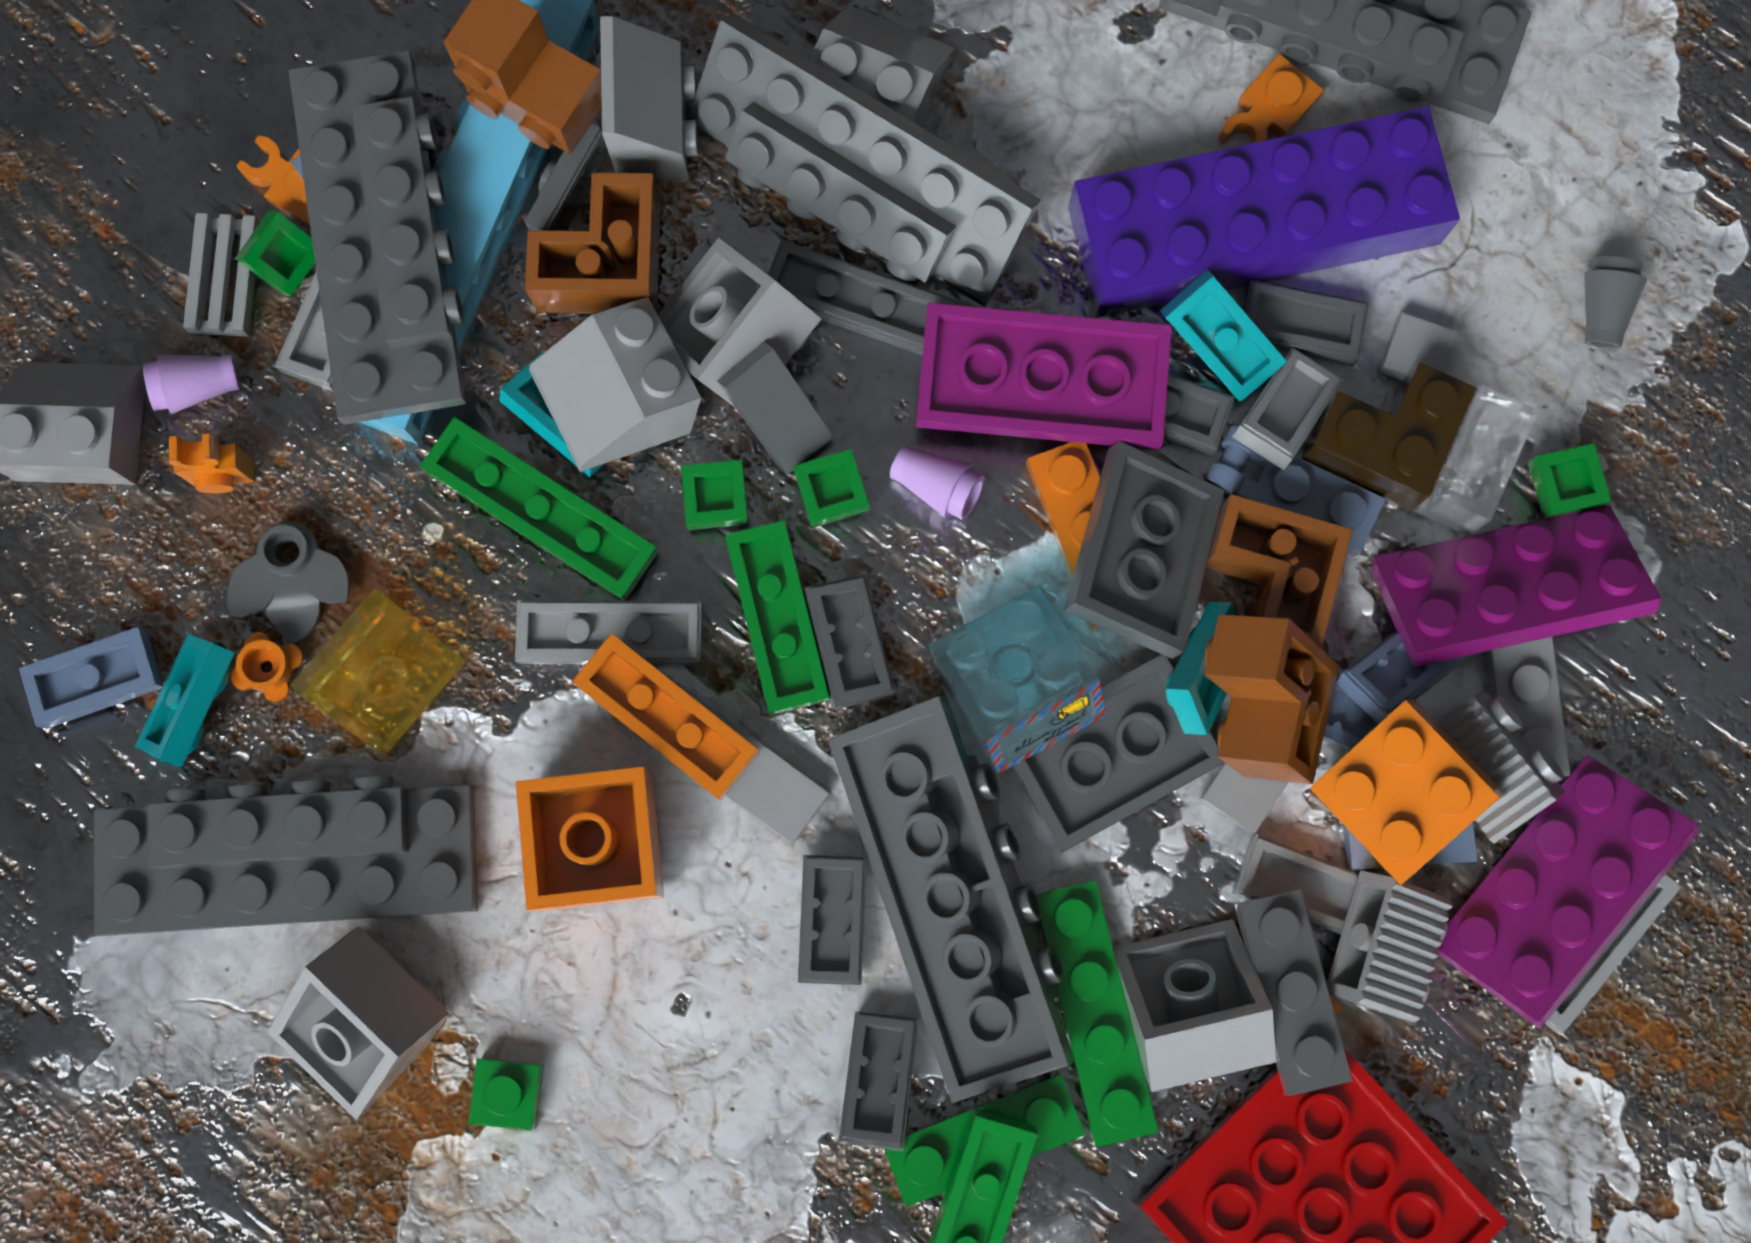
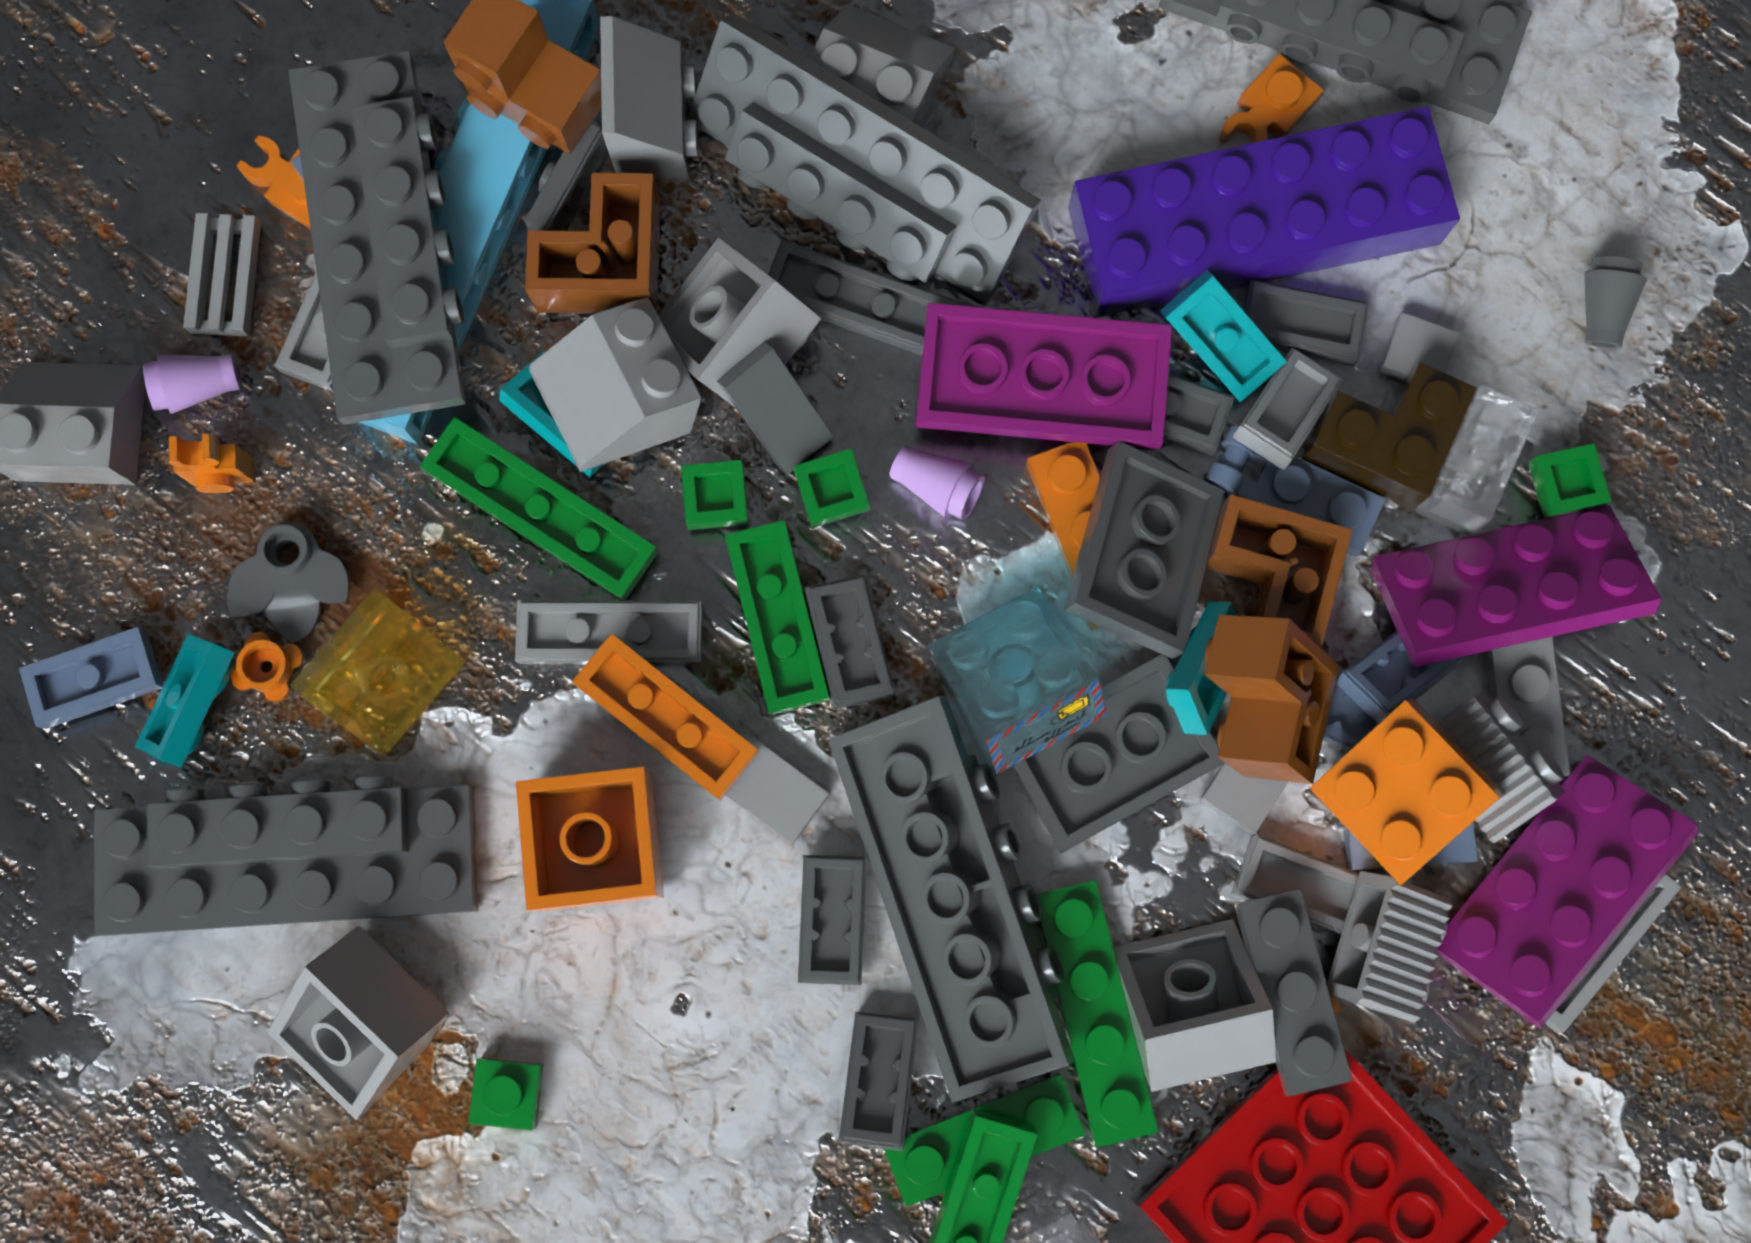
green plate [235,210,315,297] -> none

